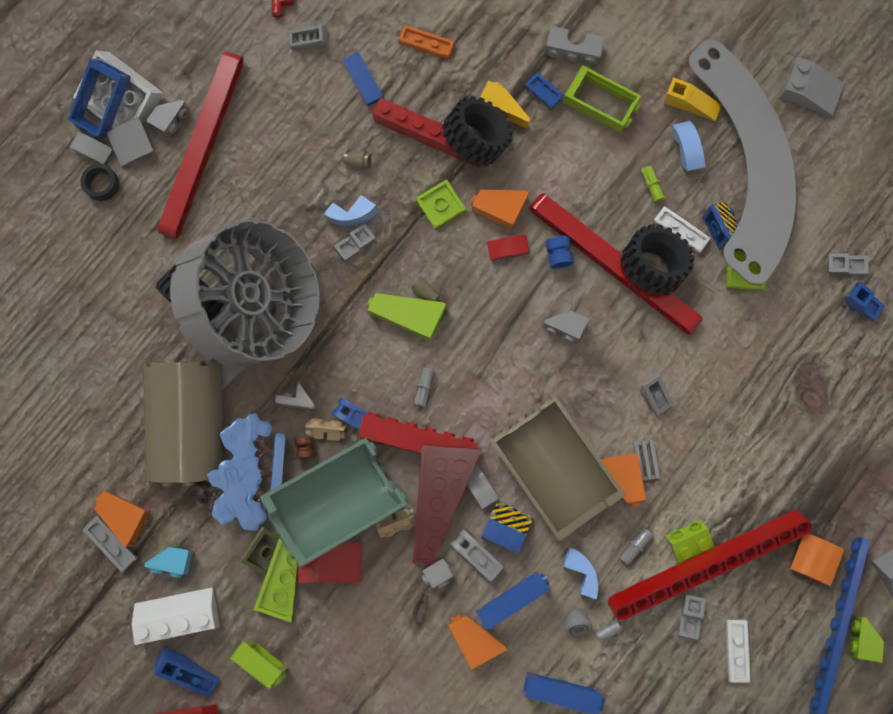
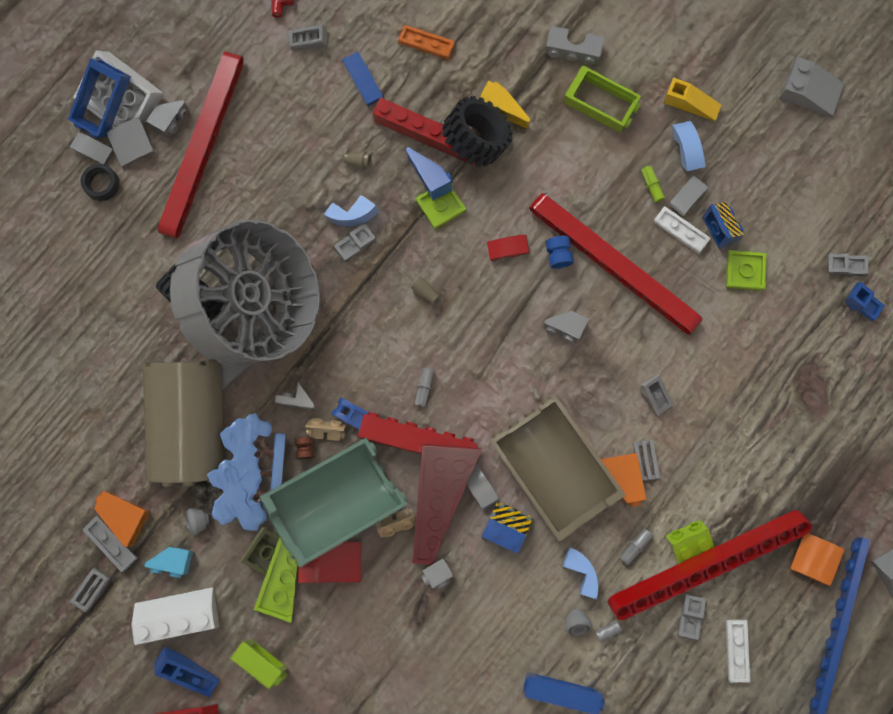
lime slope [366,293,446,342] -> none
orange slope [448,613,507,670] -> none
light grey plate [450,529,504,582] -> none
orange slope [470,190,529,230] -> none
blue window [476,572,550,631] -> none
blue plate [524,72,564,110] -> none
black tyre [620,224,695,296] -> none
light grey piece [689,40,796,285] -> none
lime slope [849,616,884,663] -> none
none -> light grey tile [70,568,111,613]
none -> light grey cone [185,508,209,535]
none -> slope [405,147,453,200]
none -> light grey slope [669,176,708,216]

